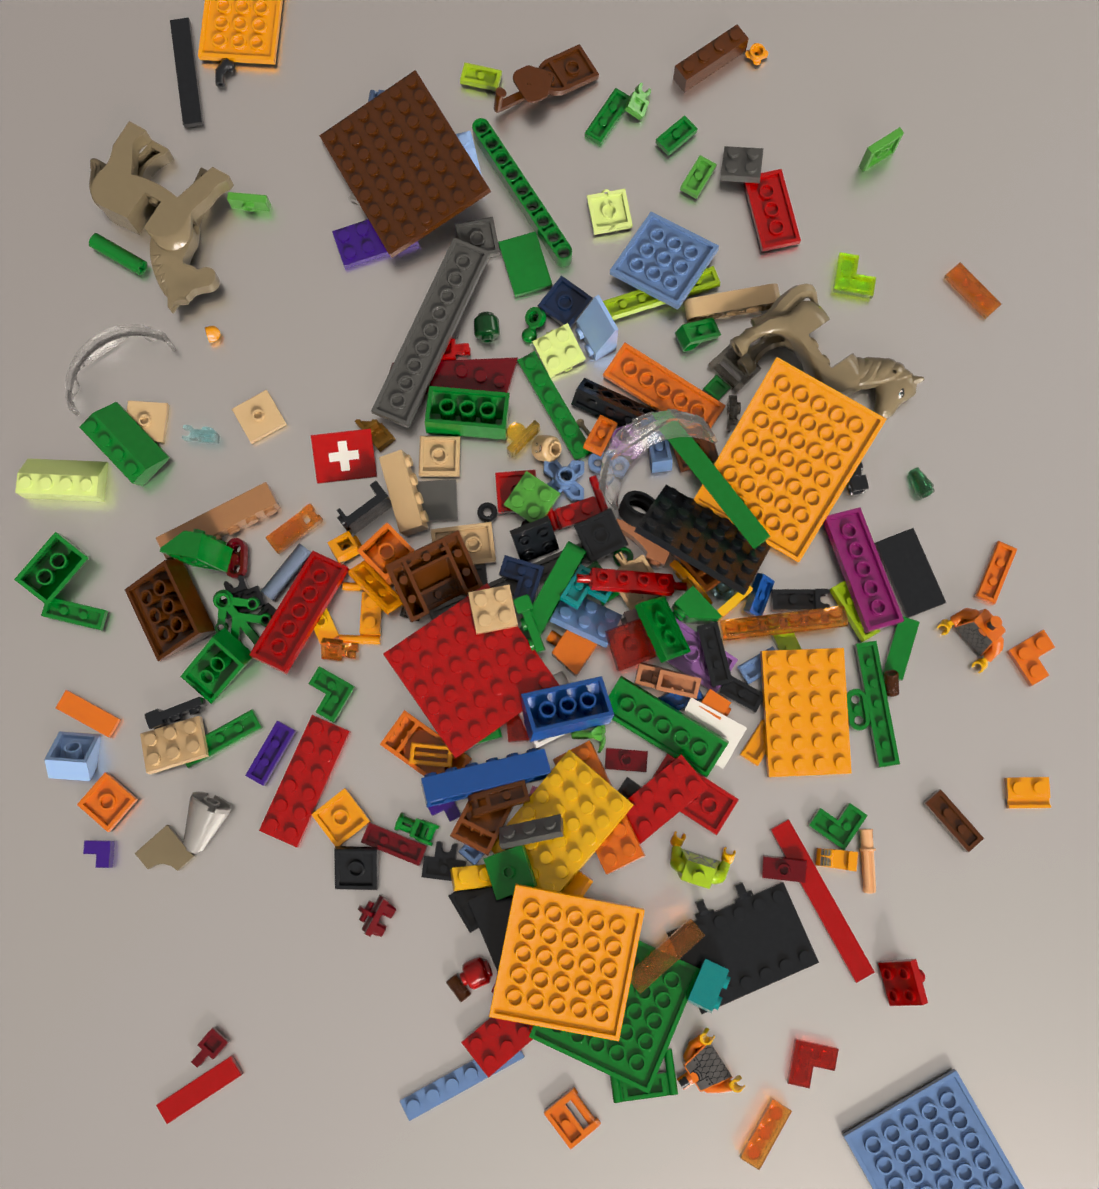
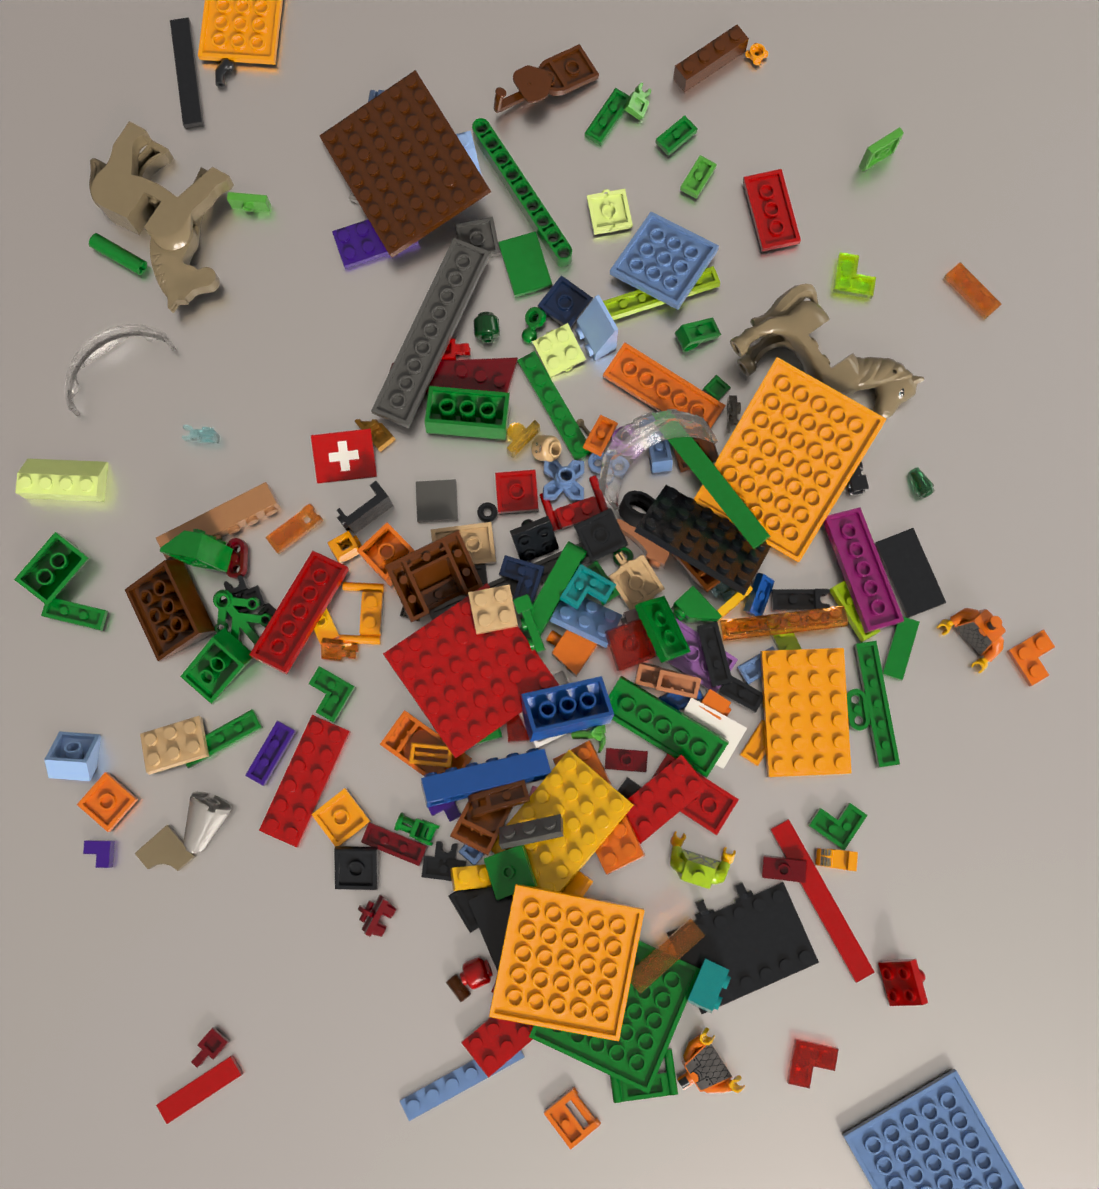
orange tile [55,690,121,738] -> none
green slope [79,402,170,486] -> none
tan plate [127,401,169,444] -> none
black plate [144,697,207,729] -> none
light orange hinge [204,326,220,343] -> none
tan plate [232,390,287,444] -> none
sand blue piece [261,543,311,601] -> none
light orange tile [348,560,402,615] -> none
tan brick [379,450,429,537] -> none
tan plate [419,436,461,477] -> none
lime plate [460,63,502,91] -> none
bright green plate [504,471,561,522] -> none
black fence [571,378,656,437] -> none
red plate [576,568,687,596] -> none
light orange tile [670,560,713,604] -> none
tan beam [683,284,780,323] -> none
clear smoke plate [708,344,761,393] -> none
dark grey plate [720,146,763,183] -> none
clear orange plate [739,1098,792,1170] -> none
light nougat axle [859,829,876,894] -> none
reddish brown piece [884,670,899,697] -> none
reddish brown plate [923,789,984,852] -> none
orange tile [974,541,1017,605] -> none
light orange plate [1004,777,1051,808] -> none

